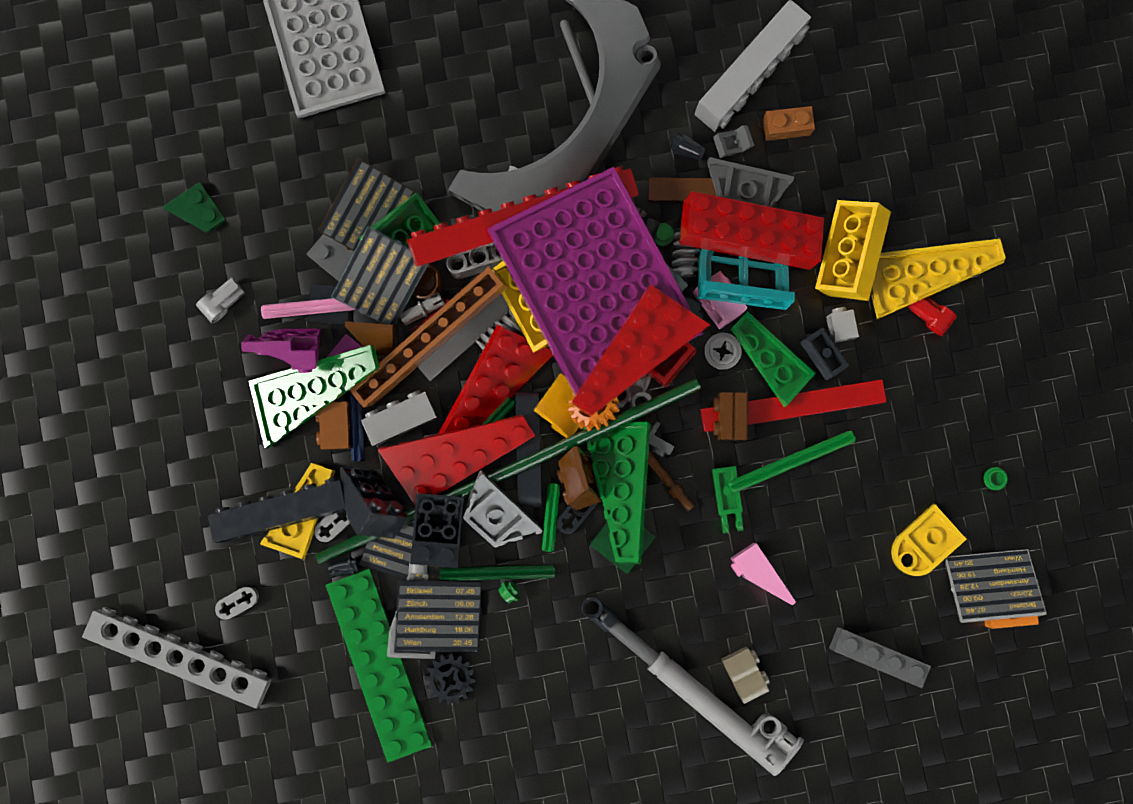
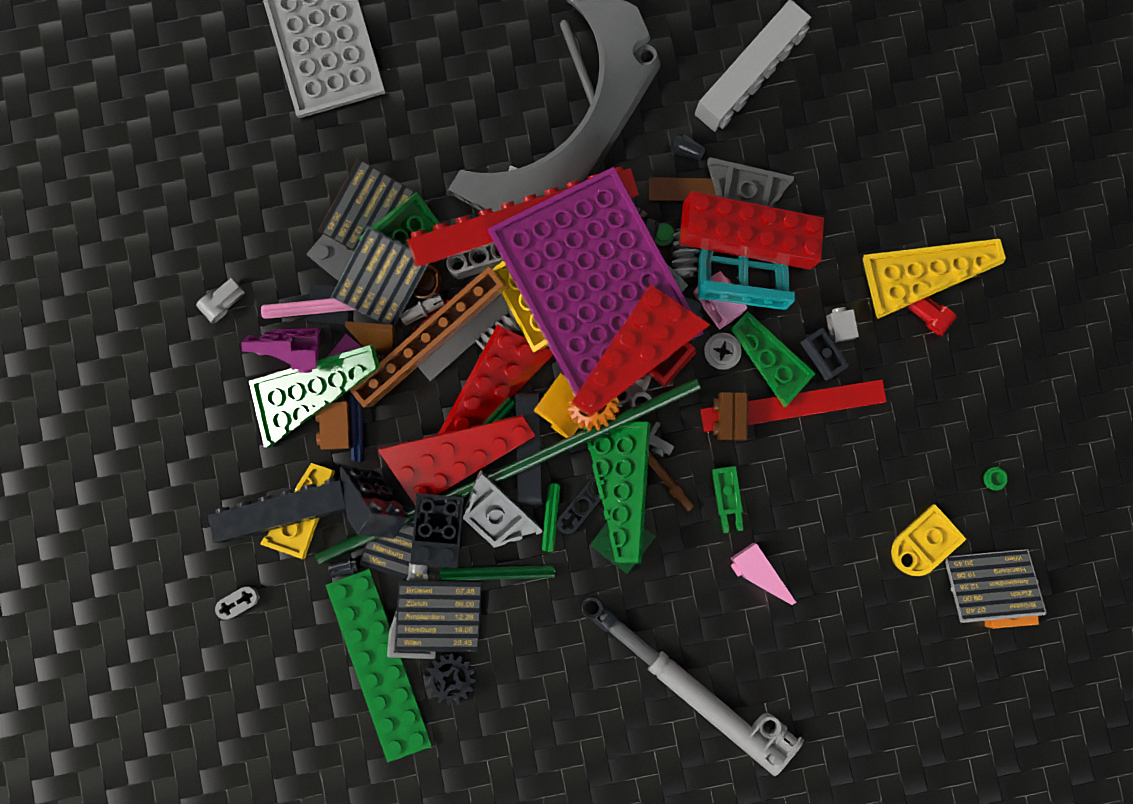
light grey brick [82,607,272,708] -> none
dark green wing [163,182,227,233] -> none
light grey beam [314,513,350,542] -> none
light grey brick [361,390,438,447] -> none
green plate [499,581,520,603] -> none
reddish brown slope [557,446,602,510] -> none
dark grey bracket [713,125,754,158] -> none
dark tan brick [721,647,770,703] -> none
green axle [728,431,856,493] -> none
dark orange brick [762,106,815,141] -> none
yellow brick [815,200,891,301] -> none
dark grey brick [829,627,931,688] -> none

